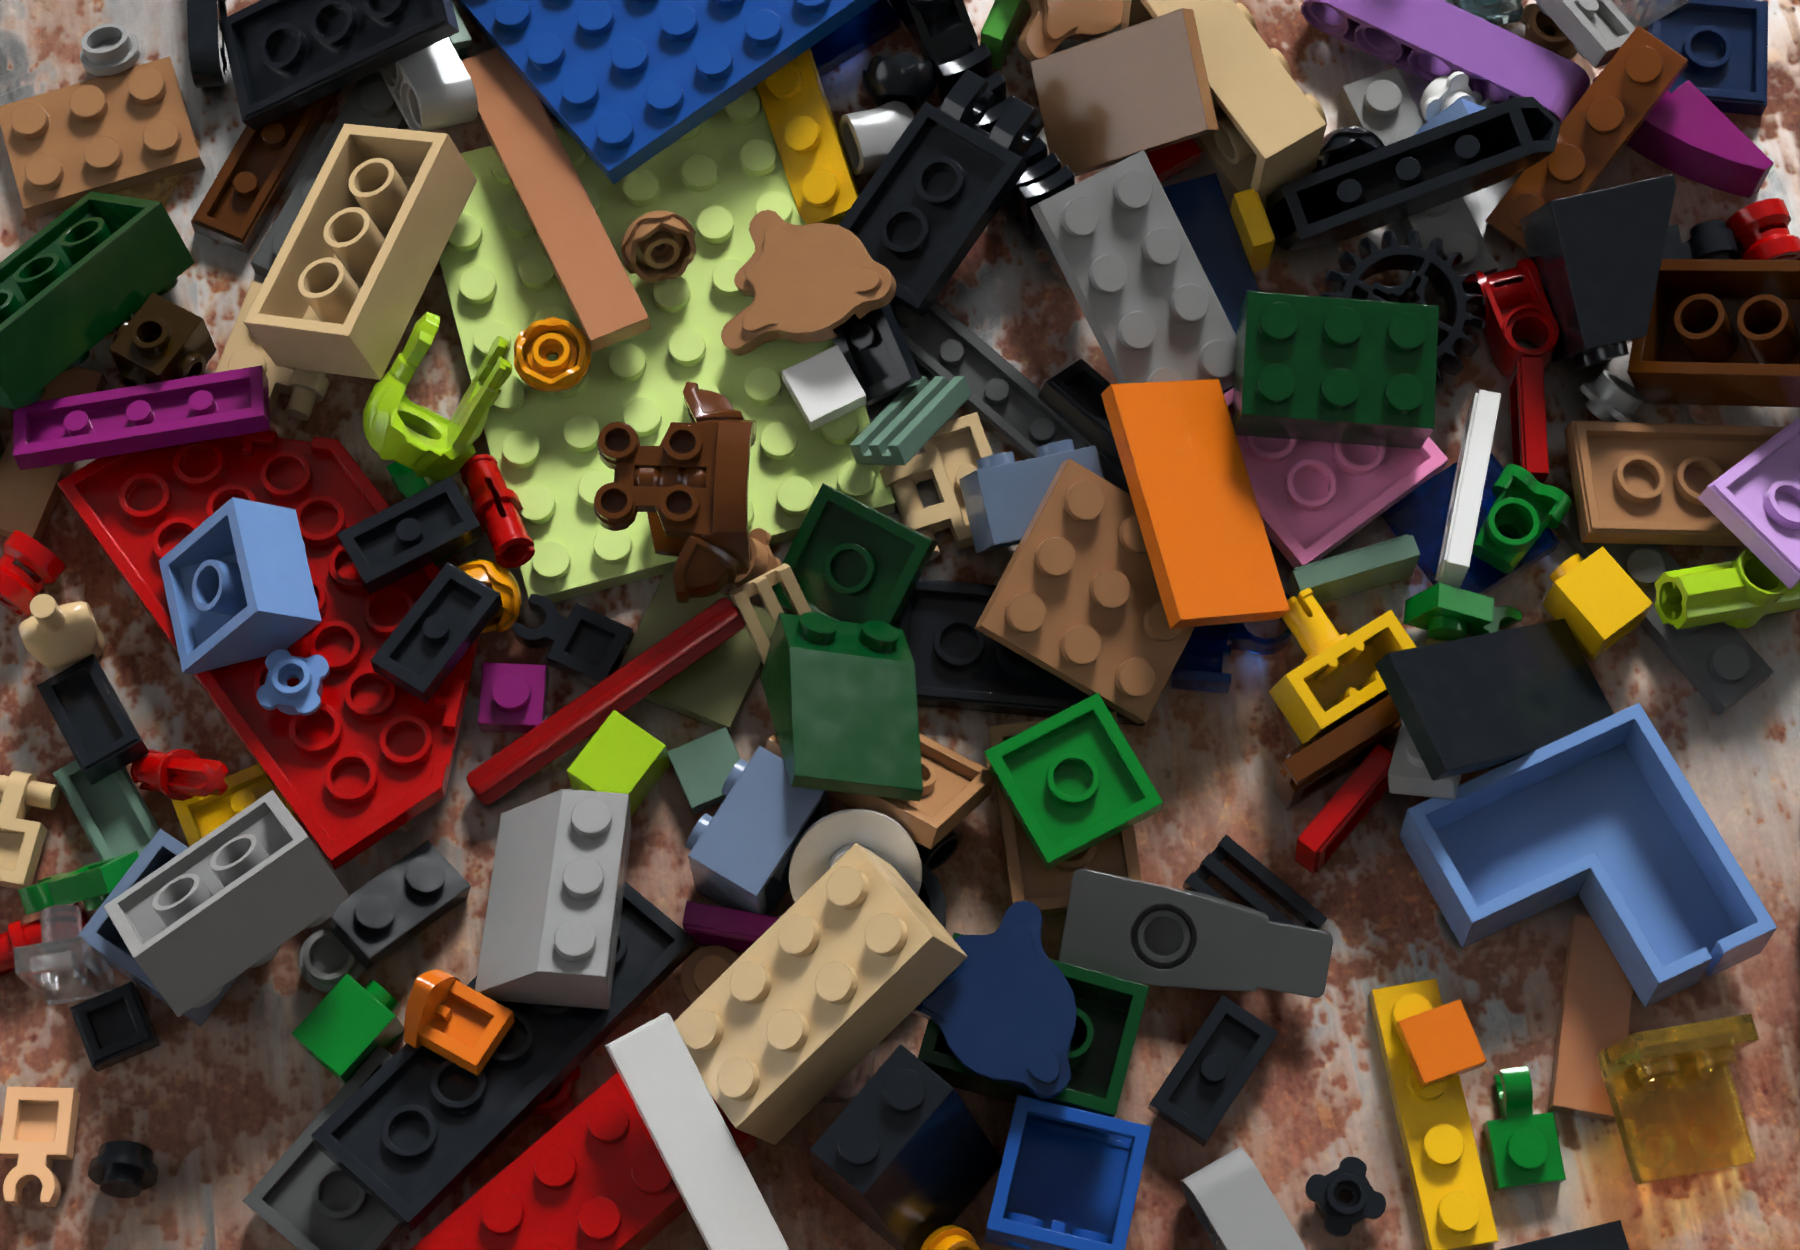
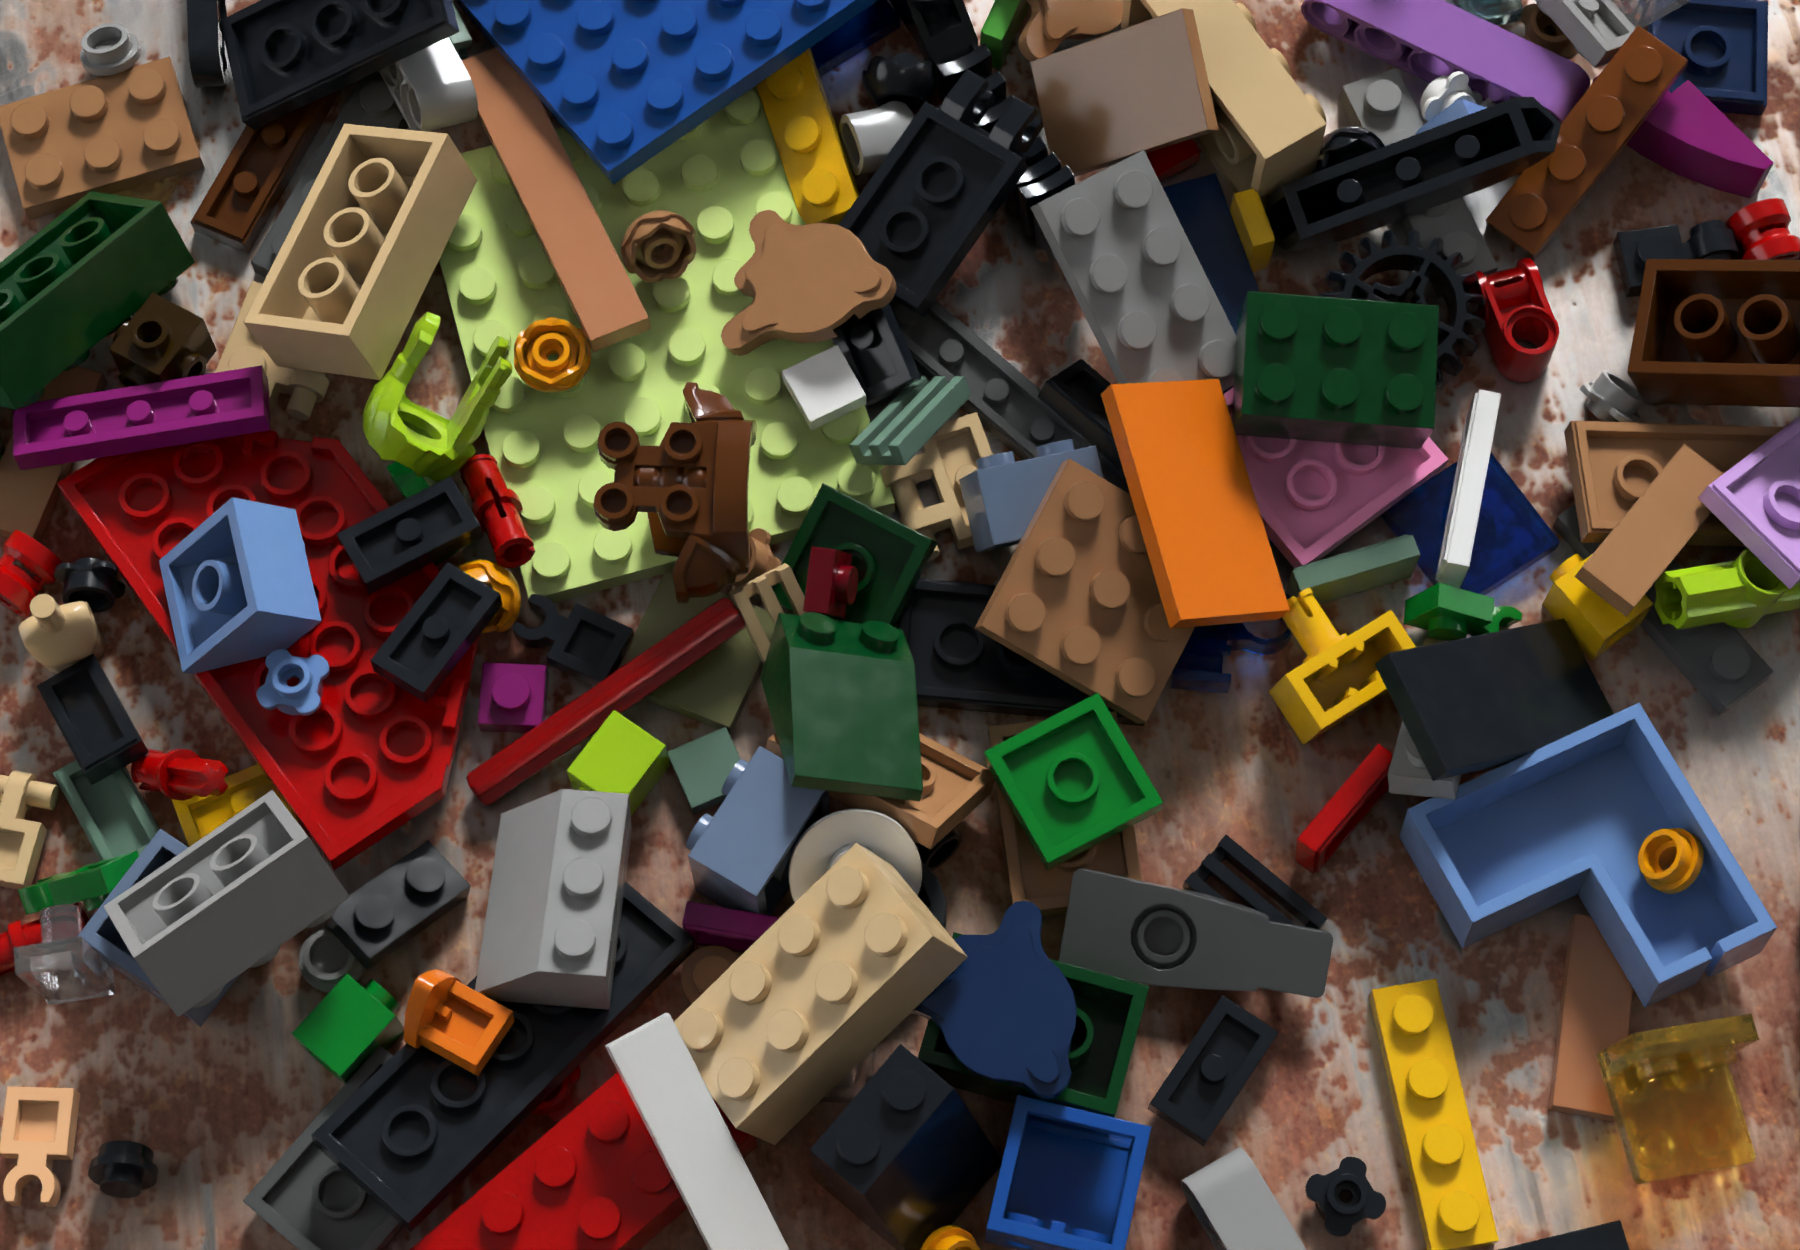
black tile [70,981,160,1072] -> none
reddish brown plate [1273,695,1402,810] -> none
orange tile [1395,999,1487,1089] -> none
green plate [1472,464,1572,574] -> none
green plate [1482,1066,1566,1191] -> none
red tile [1507,357,1549,484] -> none
black slope [1520,174,1676,369] -> none
none -> black plate [54,557,126,613]
none -> dark red plate [803,547,858,618]
none -> medium nougat tile [1575,444,1723,617]
none -> light orange plate [1638,828,1704,894]

